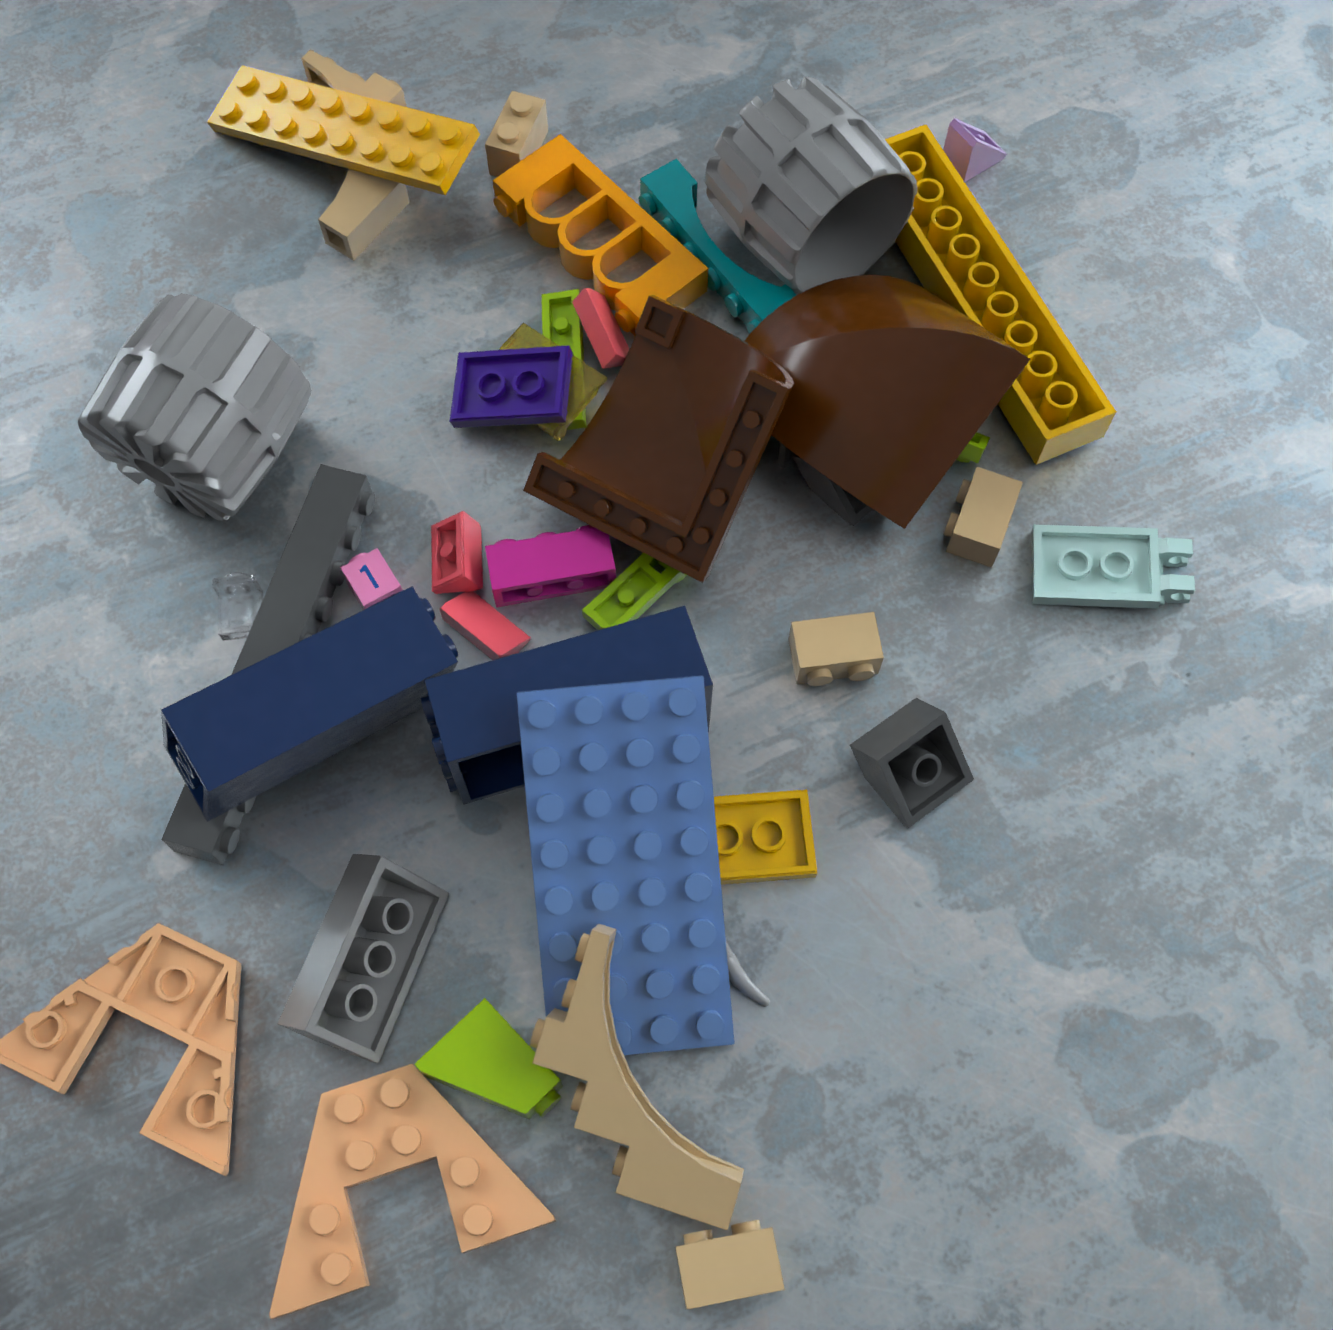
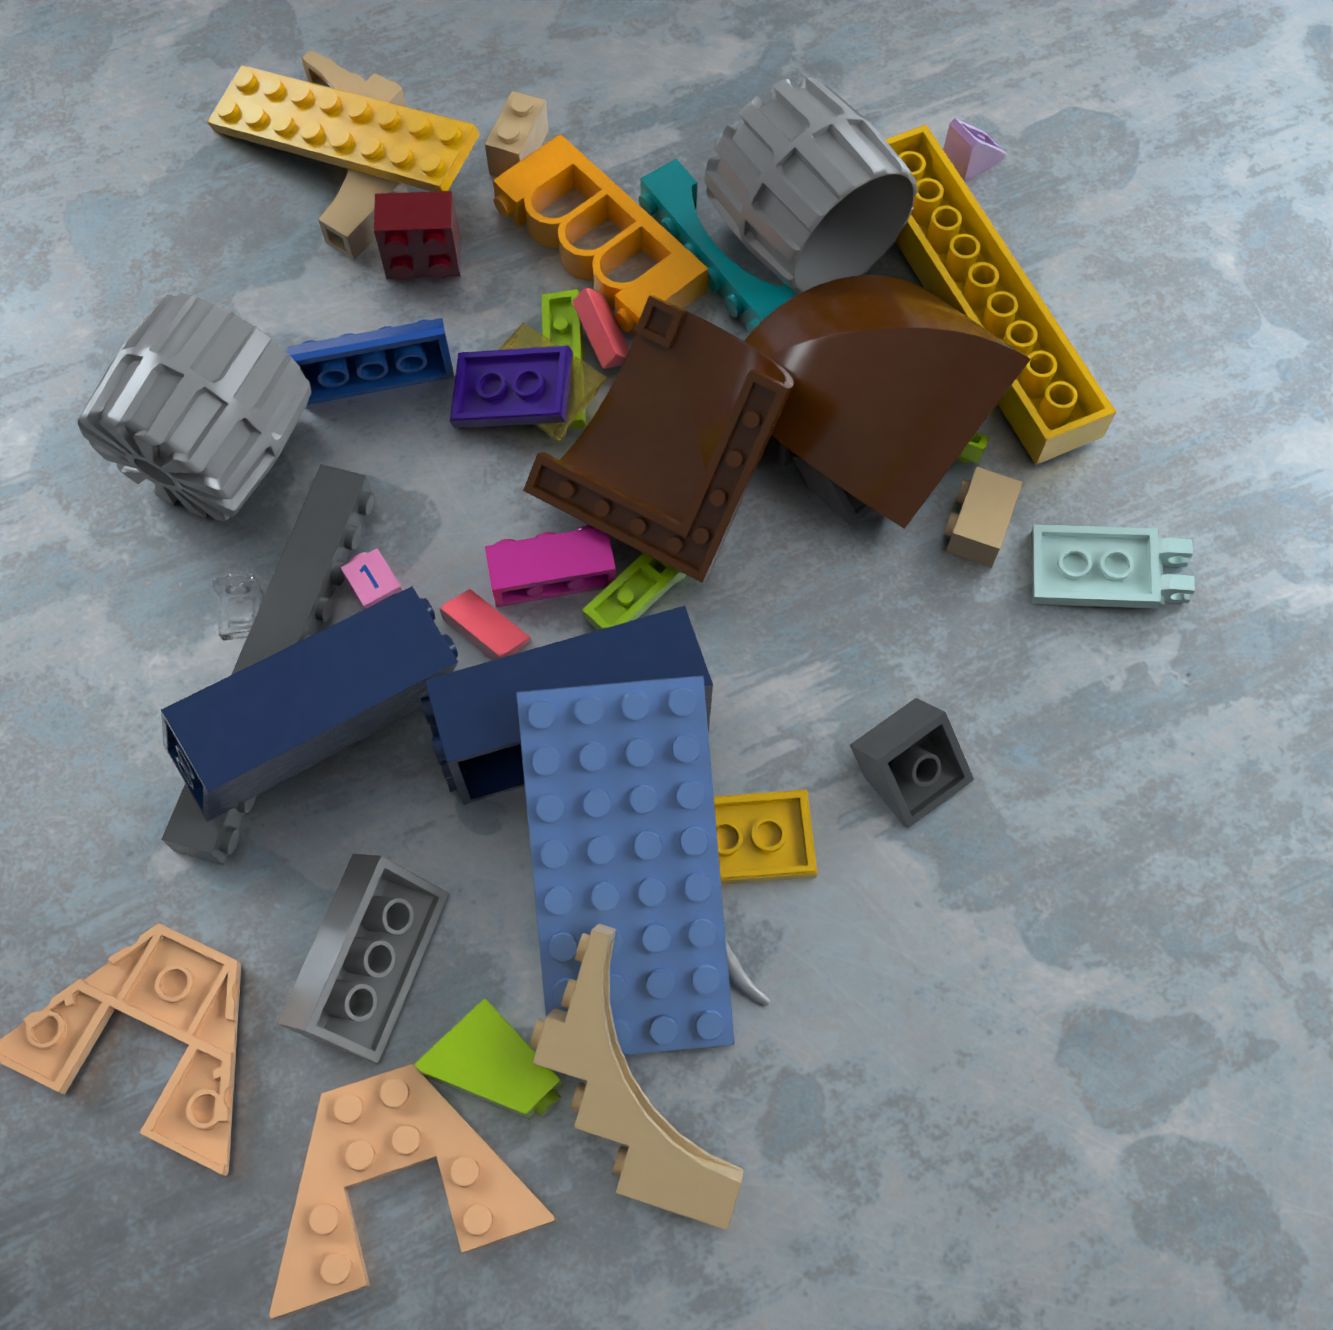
coral slope [431,511,483,594] -> none
tan brick [675,1220,785,1310] -> none
tan brick [788,612,884,686] -> none
none -> blue slope [286,318,455,405]
none -> dark red piece [374,191,461,280]

